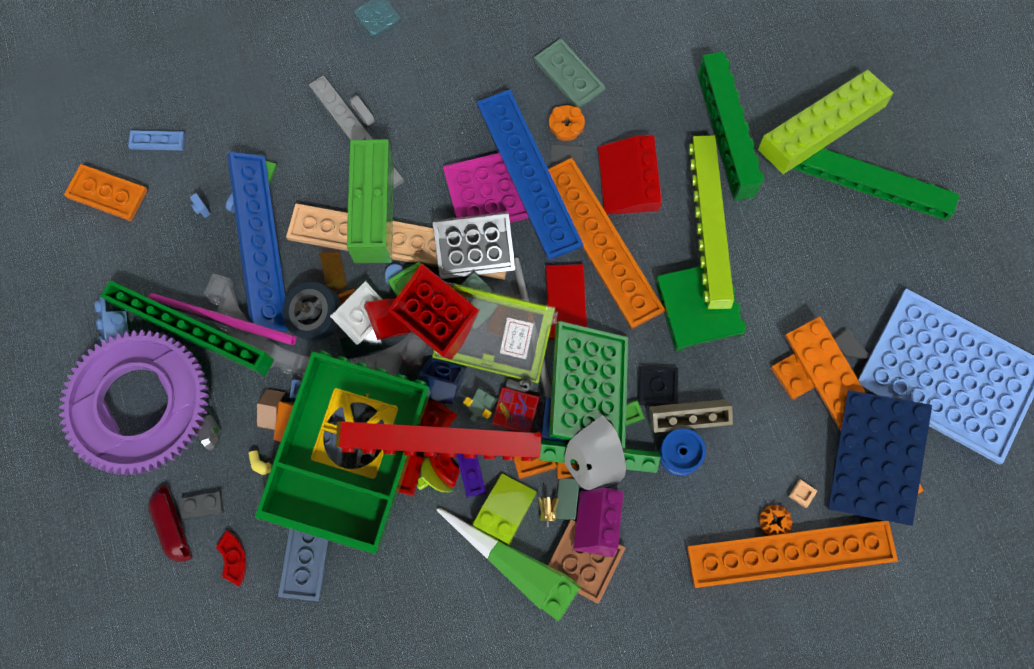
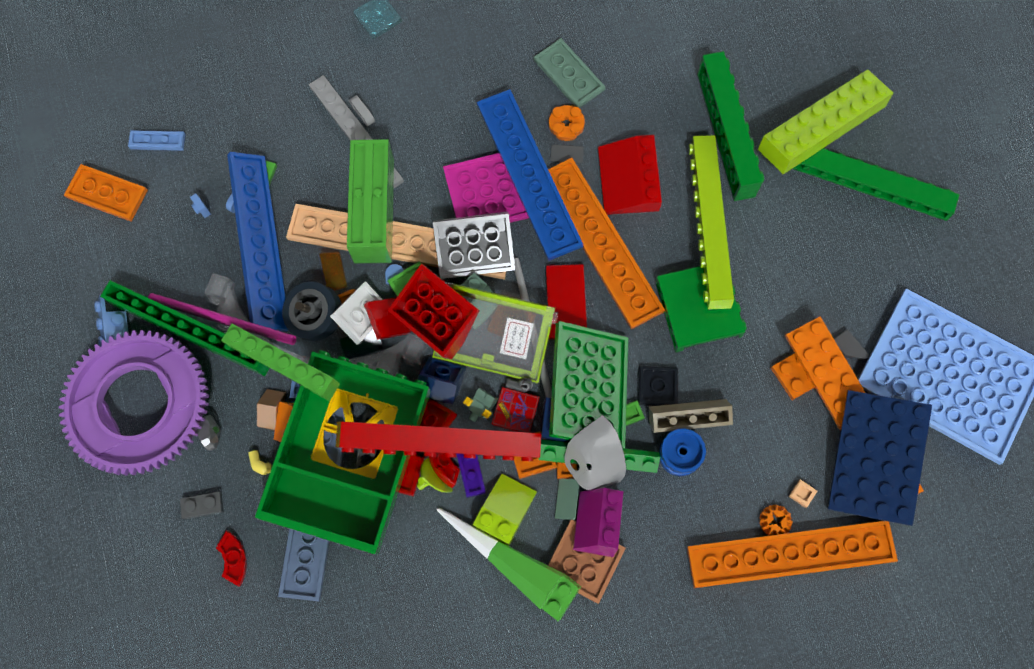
dark red brick [148,485,193,562] -> none
pearl gold piece [538,497,559,527] -> none
none -> bright green arch [221,324,340,401]

